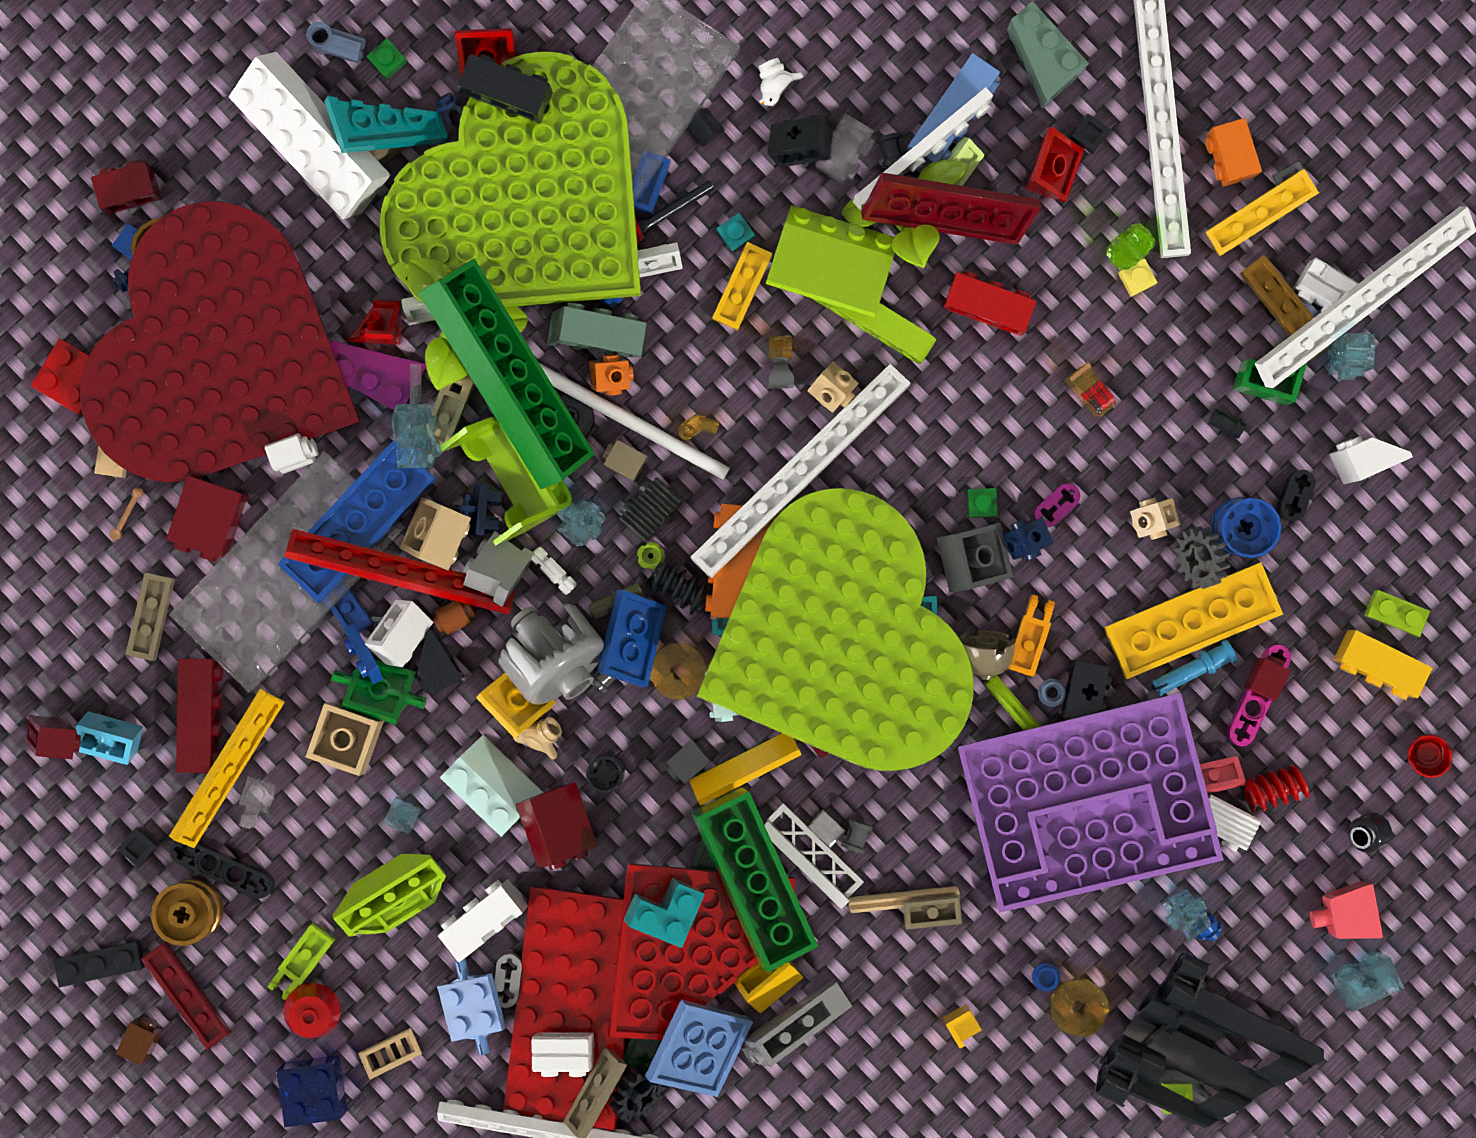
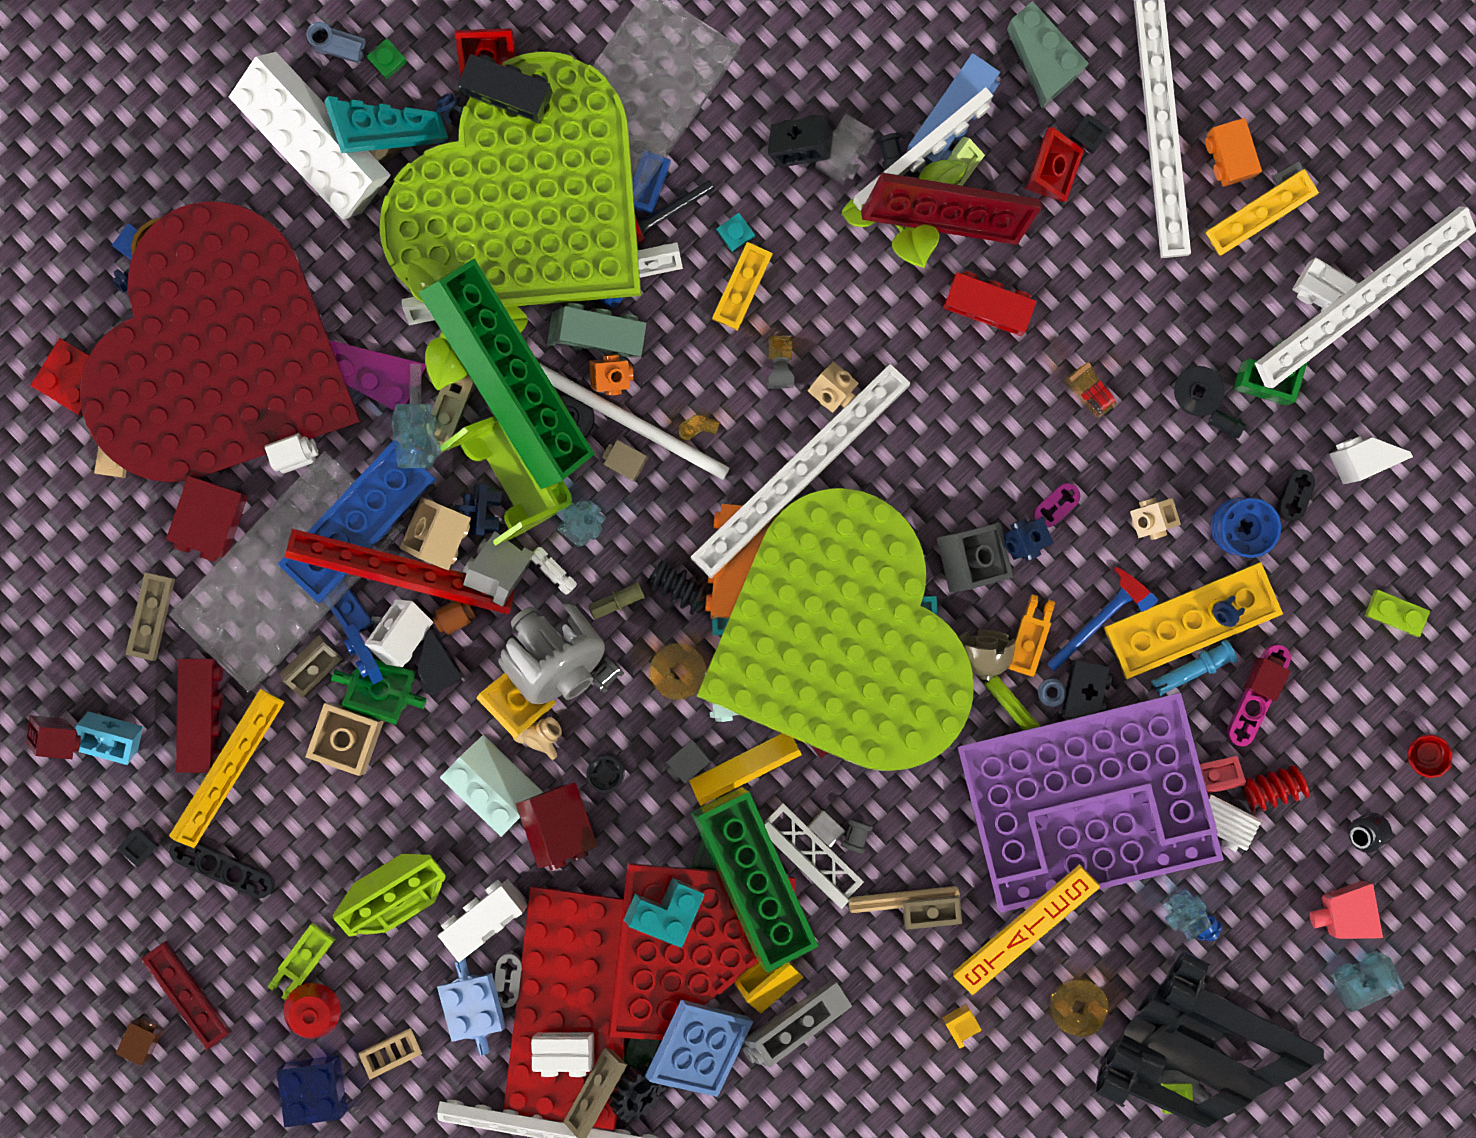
black plate [53,940,145,988] -> none
dark red brick [91,160,162,215] -> none
medium nougat hinge [109,487,144,540] -> none
pearl gold wheel [151,878,224,946] -> none
clear plate [239,777,277,829] -> none
red slope [345,300,402,345] -> none
clear light blue plate [383,797,422,835] -> none
blue plate [597,590,667,688] -> none
pearl dark grey brick [619,477,682,542] -> none
lime plate [637,542,665,570] -> none
black slope [685,108,724,147] -> none
white animal [758,58,803,107] -> none
lime slope [766,205,895,318] -> none
lime beam [812,298,936,364] -> none
green plate [967,488,998,518] -> none
blue plate [1032,963,1061,992] -> none
clear neon green gear [1106,223,1155,270] -> none
light yellow plate [1118,258,1158,297] -> none
dark grey gear [1174,526,1230,589] -> none
pearl gold plate [1239,255,1334,361] -> none
clear light blue brick [1329,333,1375,380] -> none
yellow brick [1333,630,1433,700] -> none
none -> dark tan slope [280,635,343,698]
none -> yellow tile [953,864,1100,995]
none -> blue piece [1047,567,1158,671]
none -> black piece [1174,366,1225,416]
none -> dark blue plate [1213,596,1245,627]

